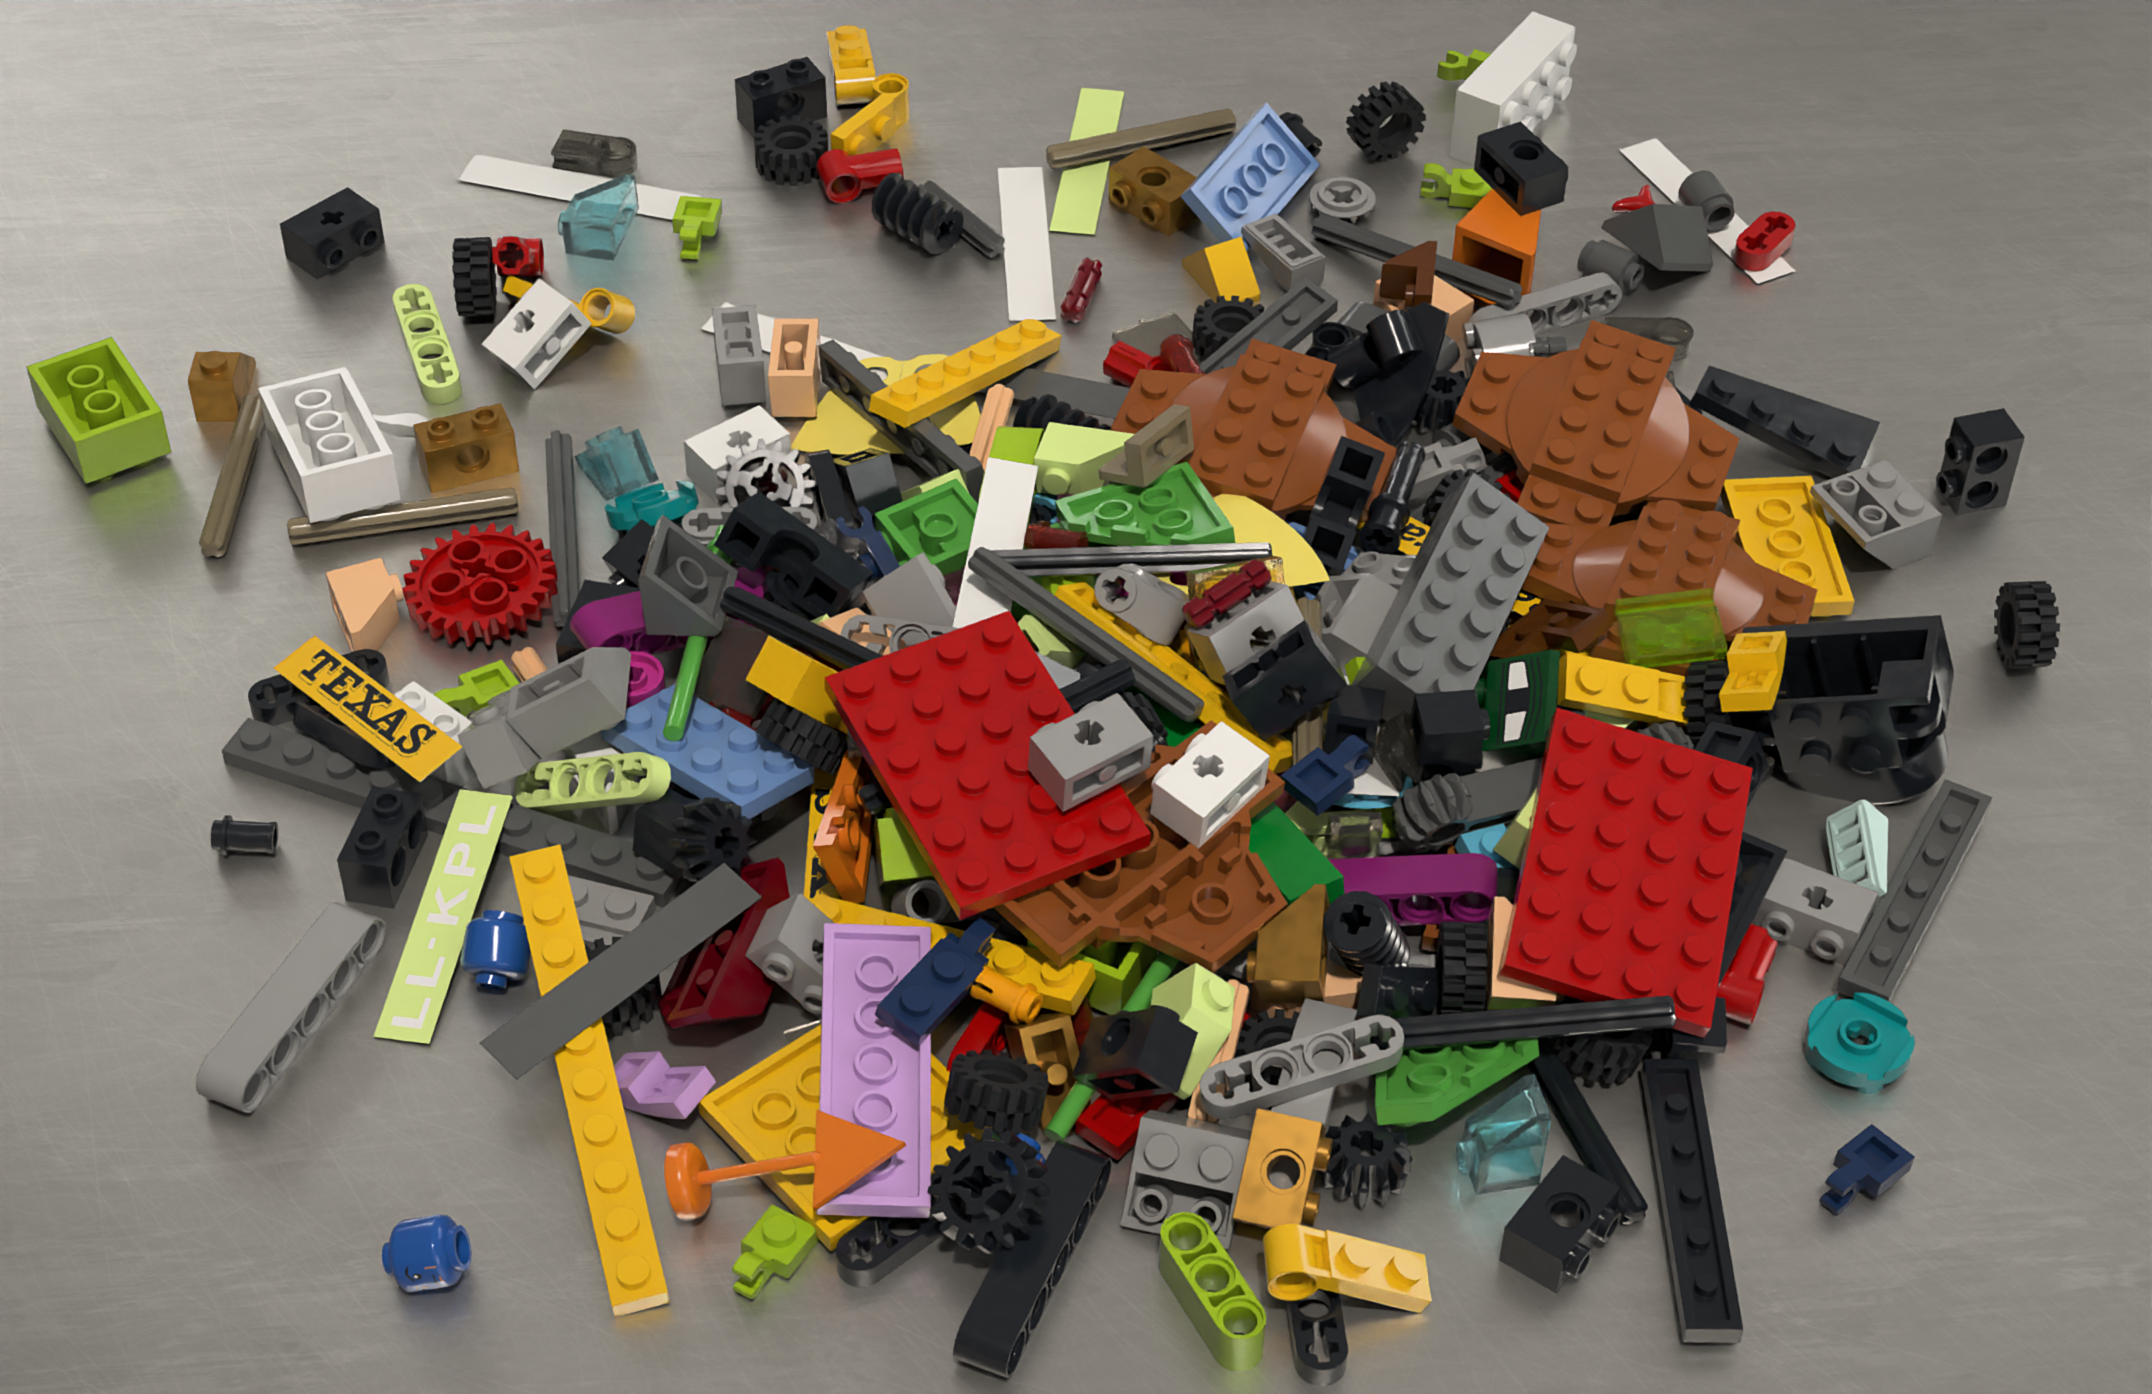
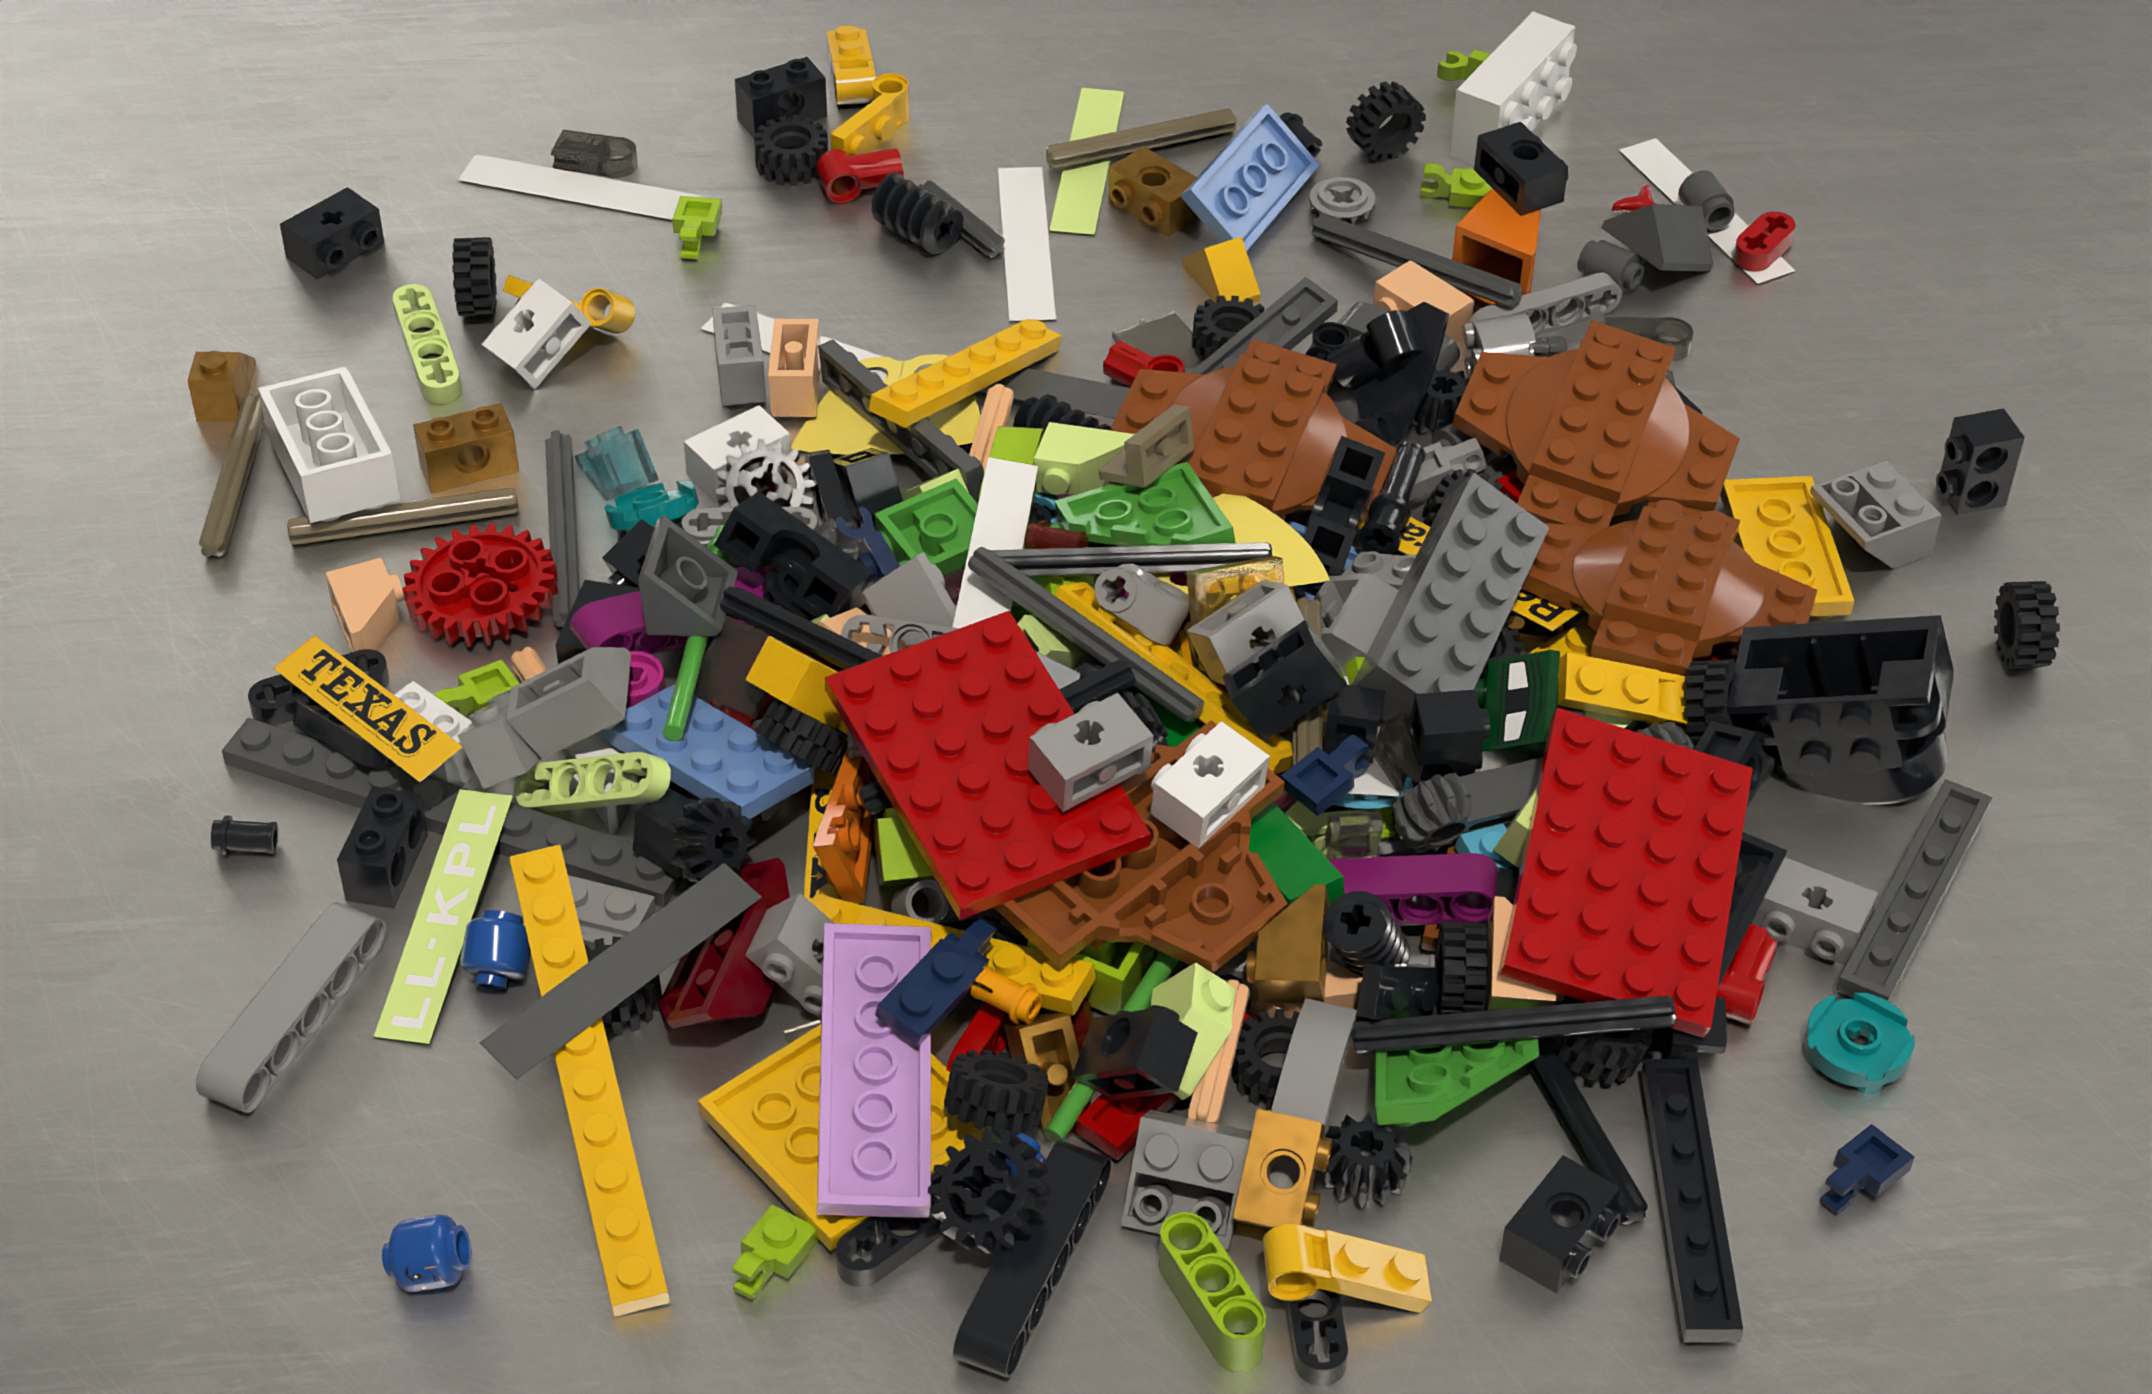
lime brick [26,337,171,484] -> none
white bar [372,413,430,438] -> none
red piece [492,236,544,276] -> none
clear light blue slope [558,174,639,261] -> none
lavender slope [614,1051,716,1119] -> none
orange piece [664,1110,907,1221] -> none
dark red axle [1060,257,1102,323] -> none
clear red pin [1159,334,1205,374] -> none
dark red axle [1182,559,1272,629] -> none
light grey beam [1200,1015,1404,1120] -> none
light grey slope [1241,213,1326,292] -> none
reddish brown slope [1379,241,1437,310] -> none
clear light blue slope [1456,1074,1551,1195] -> none
reddish brown plate [1484,599,1613,668] -> none
clear neon green plate [1614,588,1728,668] -> none
black wing [1689,365,1880,479] -> none
yellow slope [1719,631,1787,712] -> none
light aqua slope [1826,800,1888,898] -> none

